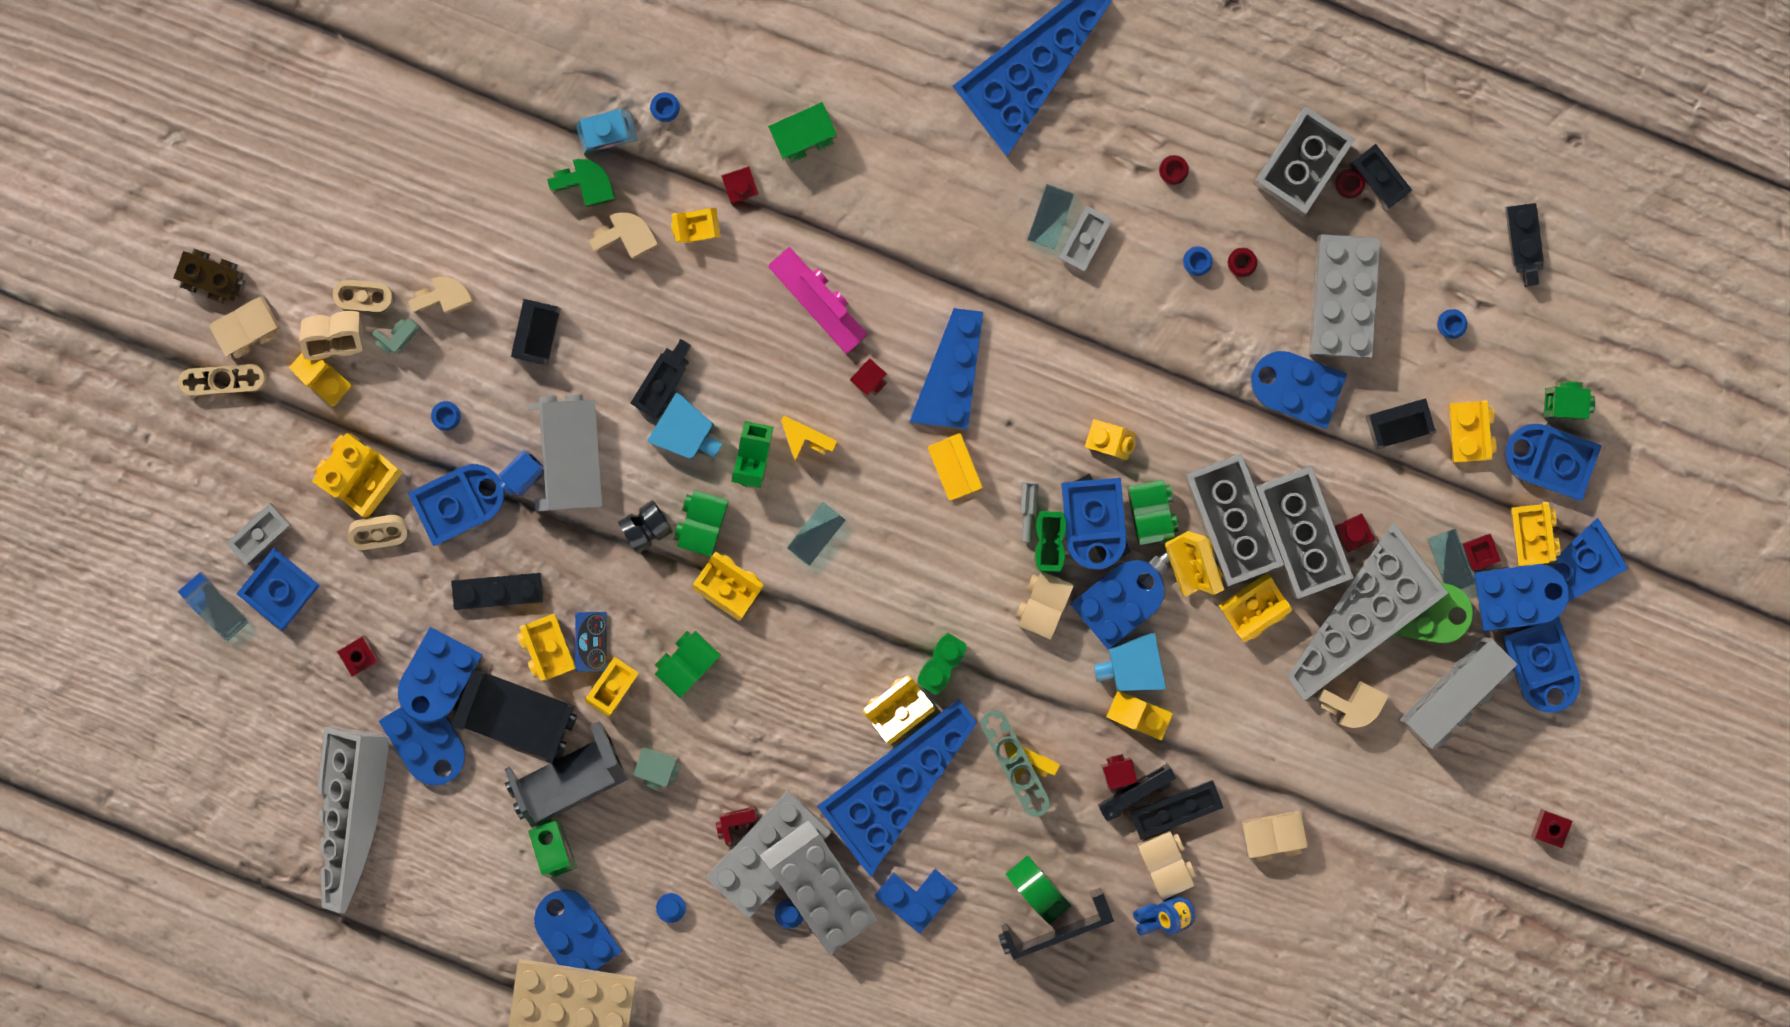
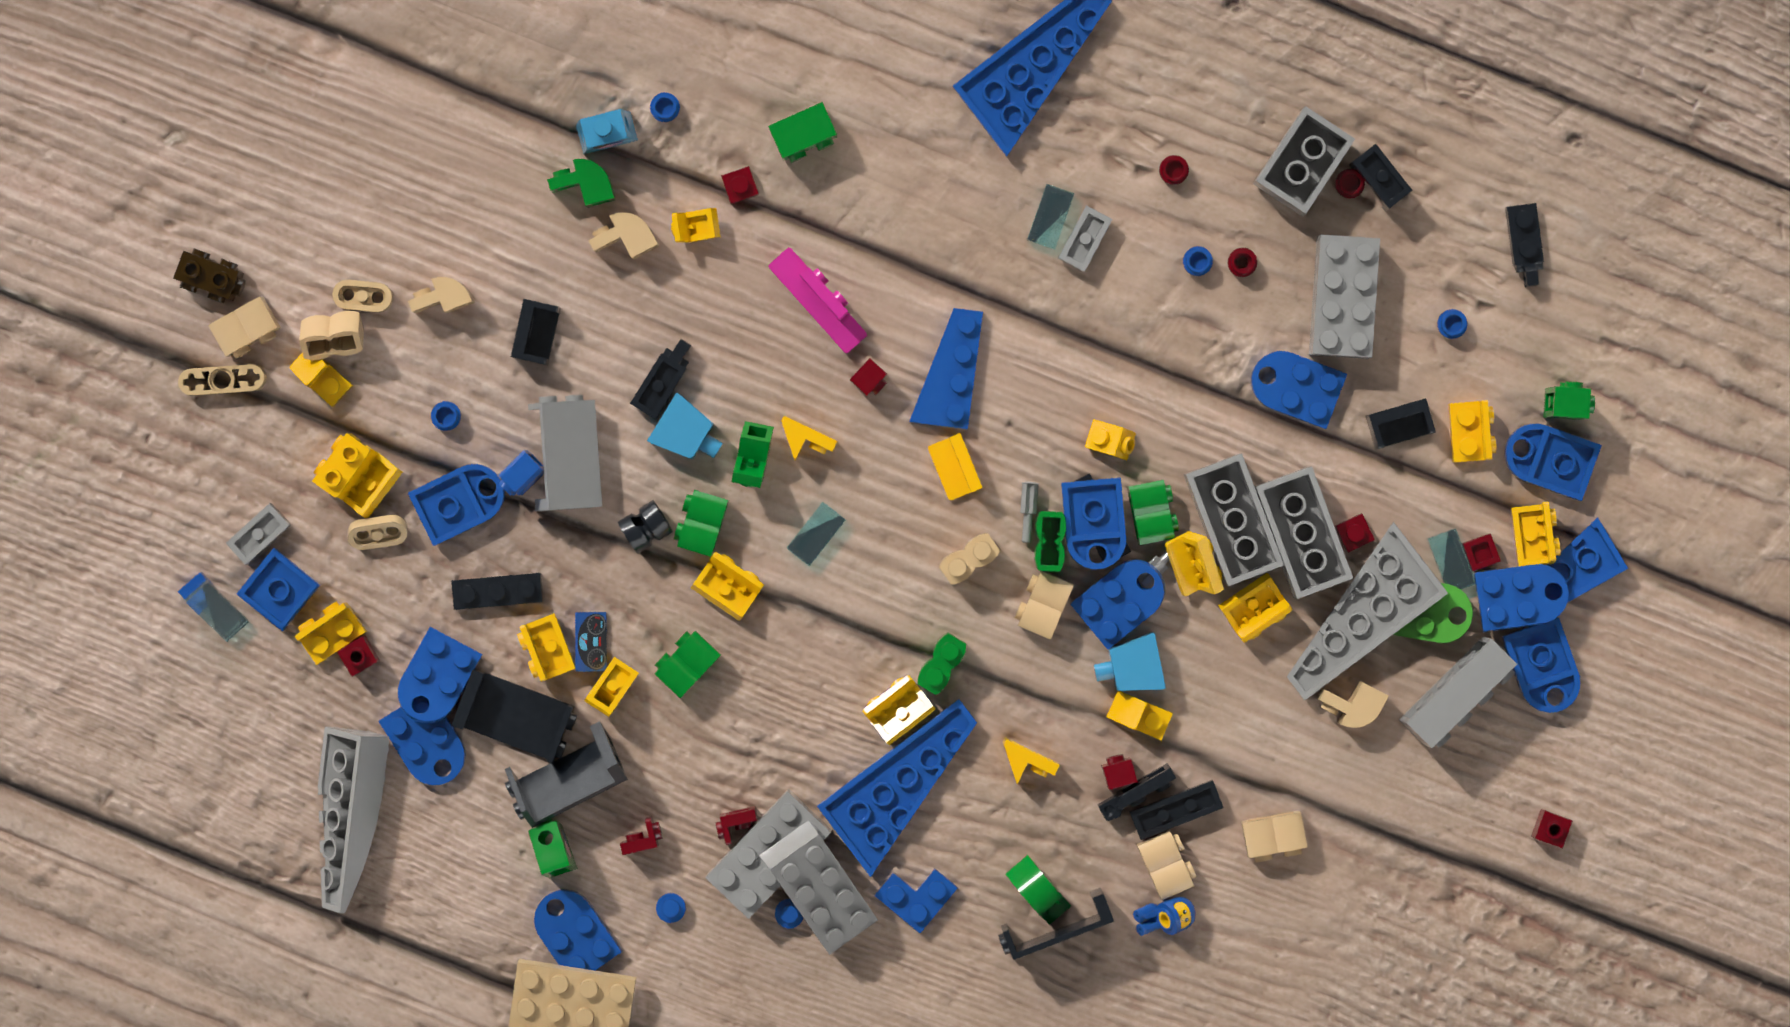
sand green bracket [373,318,421,354] -> none
sand green brick [633,746,681,790] -> none
sand green beam [981,710,1050,817] -> none
none -> yellow bracket [294,601,367,665]
none -> dark red bracket [620,816,663,856]
none -> tan brick [939,533,1000,584]

